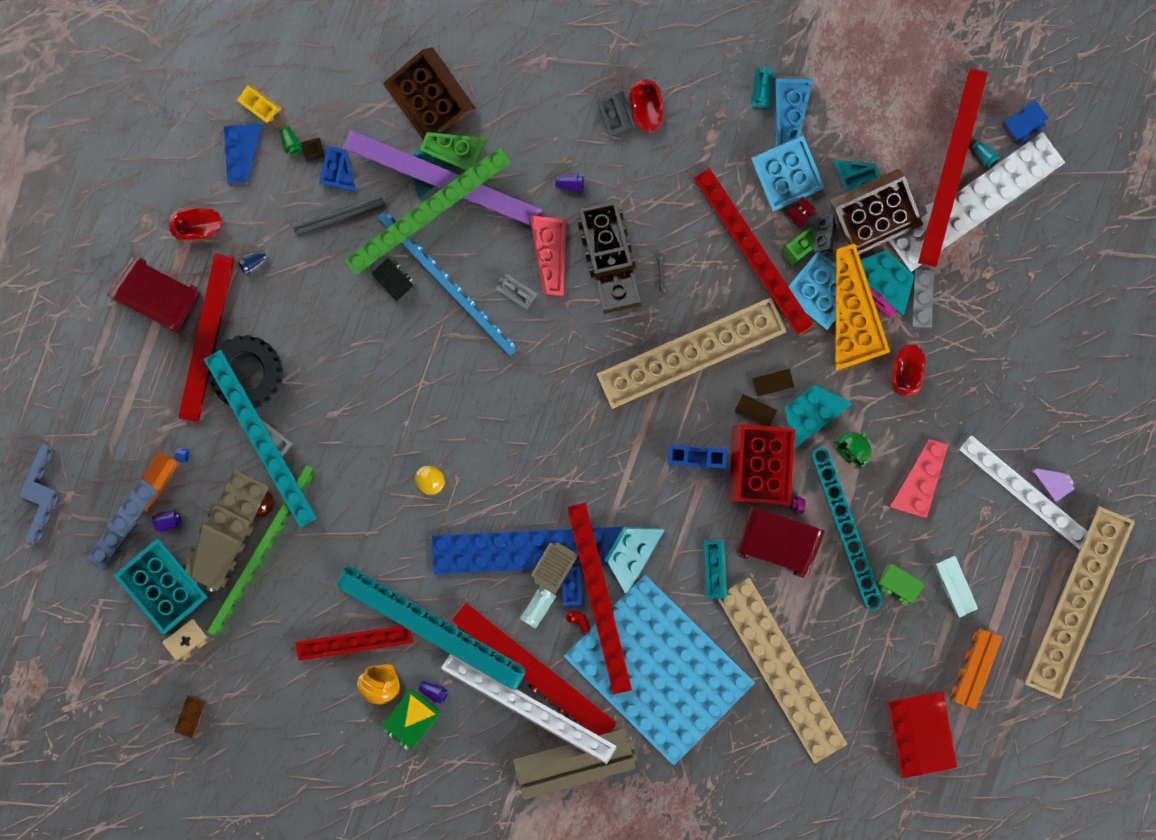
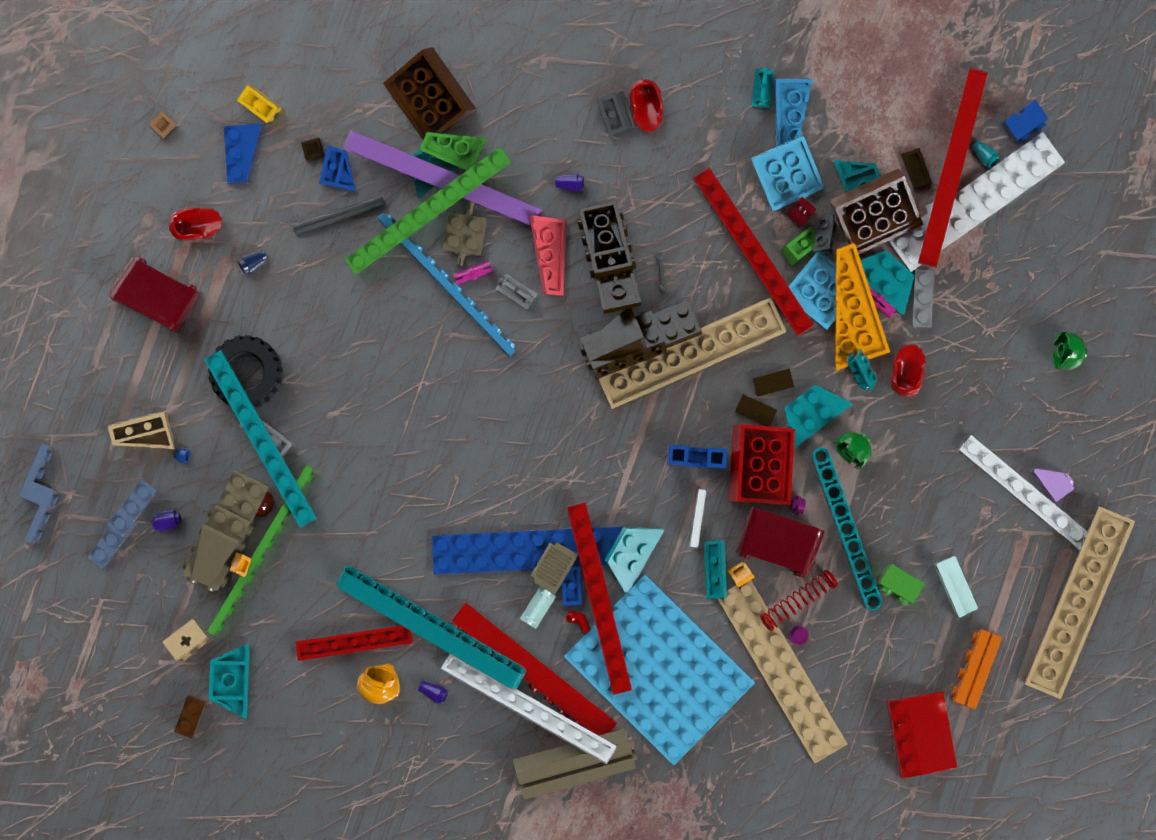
teal slope [114,538,207,635] -> none
orange panel [140,452,179,512] -> none
red beam [179,253,235,423] -> none
green cone [279,126,302,156] -> none
pearl dark grey brick [371,258,415,303] -> none
green brick [382,688,442,750] -> none
yellow hair [414,465,445,495] -> none
coral wing [890,439,948,518] -> none
none -> tan wedge [108,410,176,449]
none -> medium nougat plate [149,111,176,139]
none -> teal wing [209,644,250,718]
none -> light orange plate [229,552,252,577]
none -> dark tan plate [443,202,487,267]
none -> dark pink pin [453,260,493,285]
none -> wedge [579,300,702,380]
none -> white tile [689,489,706,548]
none -> light orange plate [728,561,755,588]
none -> red piece [760,569,838,632]
none -> magenta plate [789,626,809,645]
none -> teal hinge [847,349,877,391]
none -> dark brown tile [901,148,932,190]
none -> green cylinder [1052,332,1087,370]

